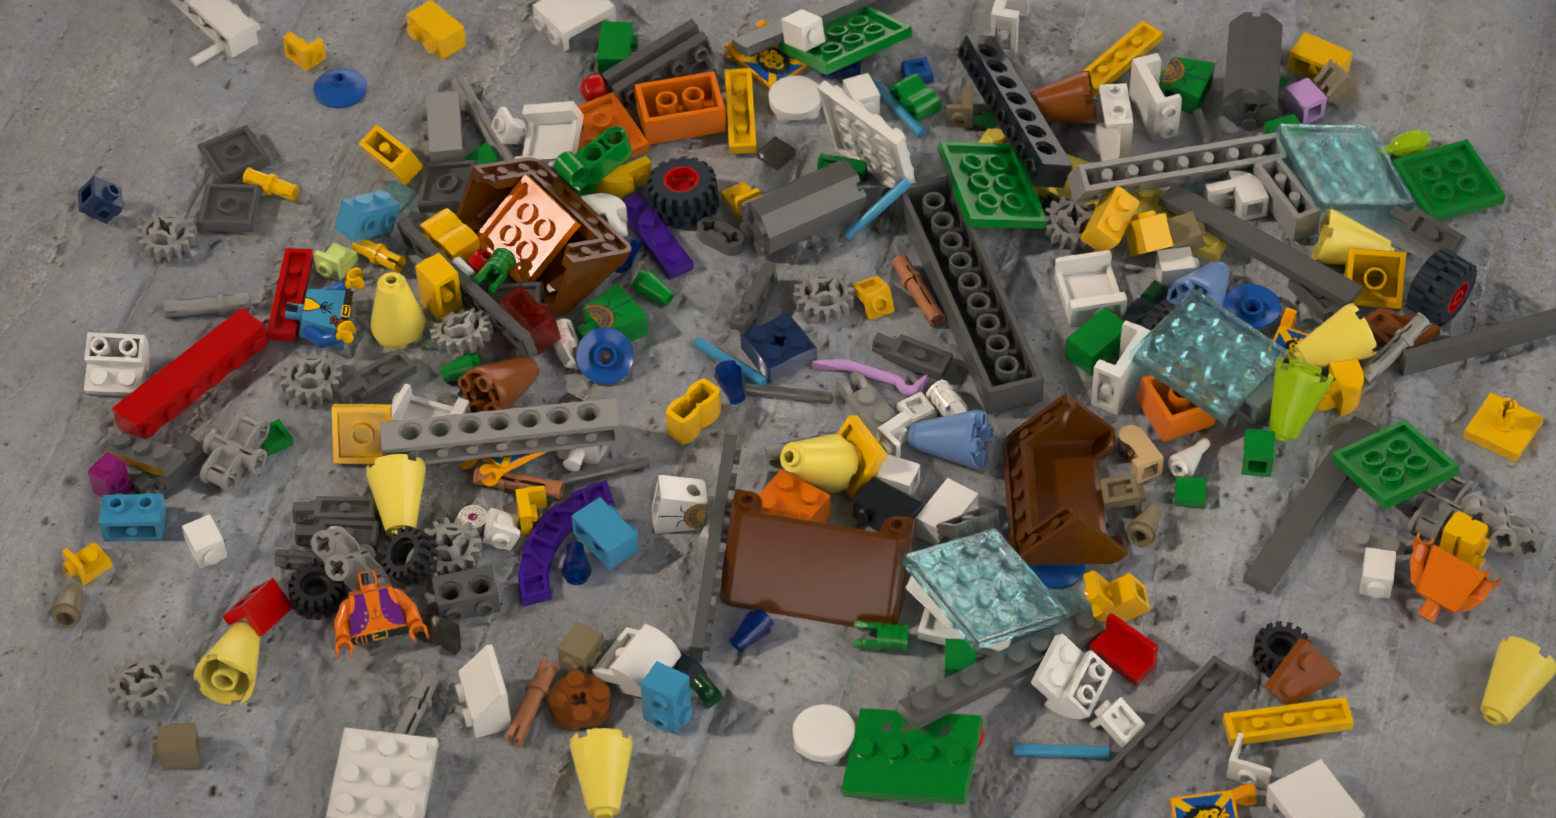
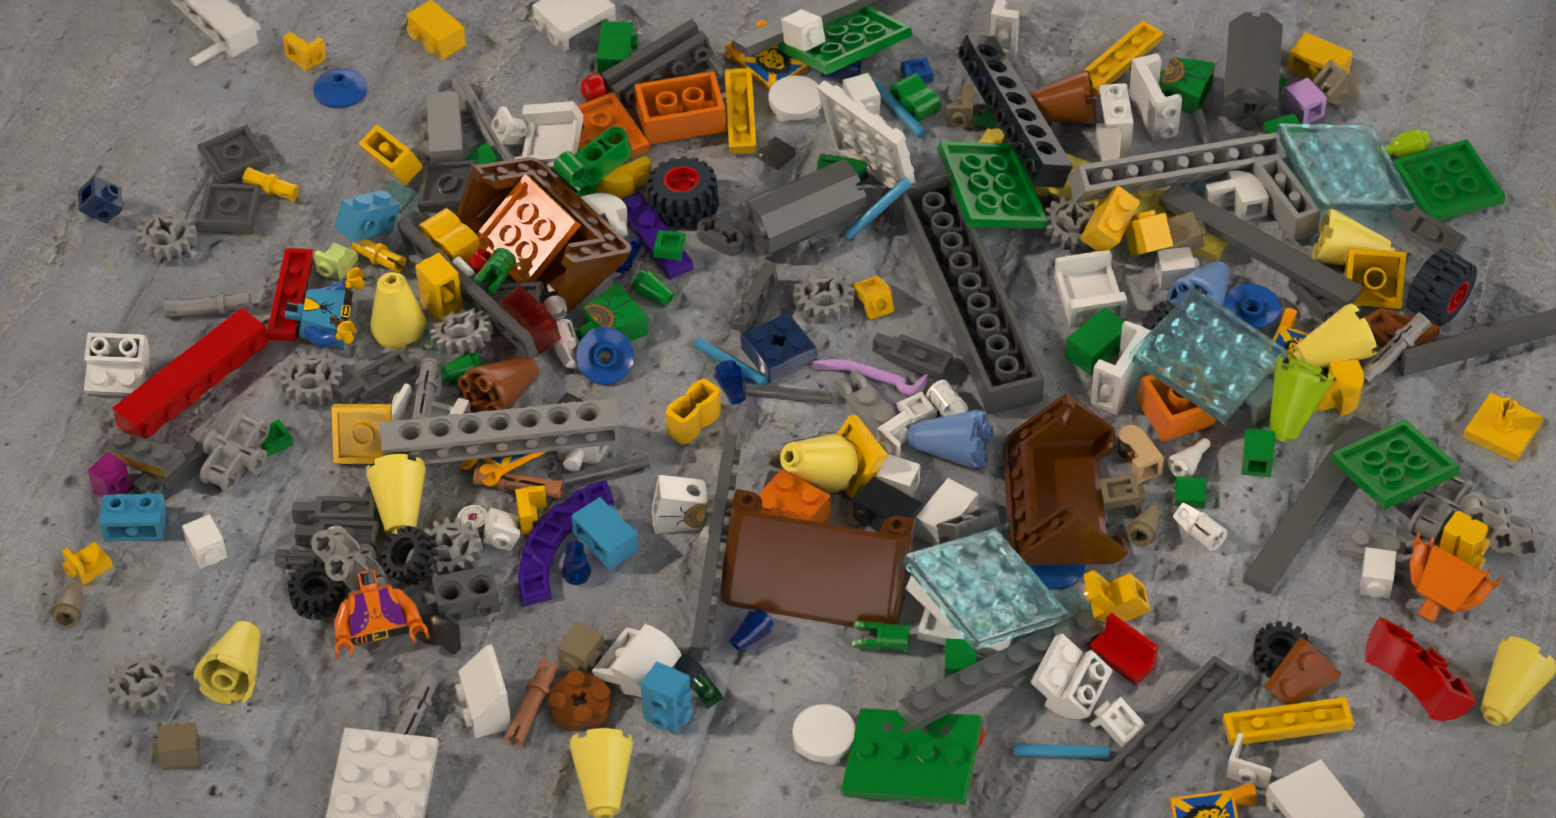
red panel [222,578,293,637] -> none
yellow bracket [721,181,761,220] -> none
nougat pin [892,254,946,327] -> none
piece [1123,280,1169,324] -> none
none -> light grey pin [412,358,439,419]
none -> light grey hinge [543,296,567,321]
none -> green tile [653,230,686,260]
none -> white hinge [1173,503,1227,551]
none -> red brick [1365,617,1476,721]

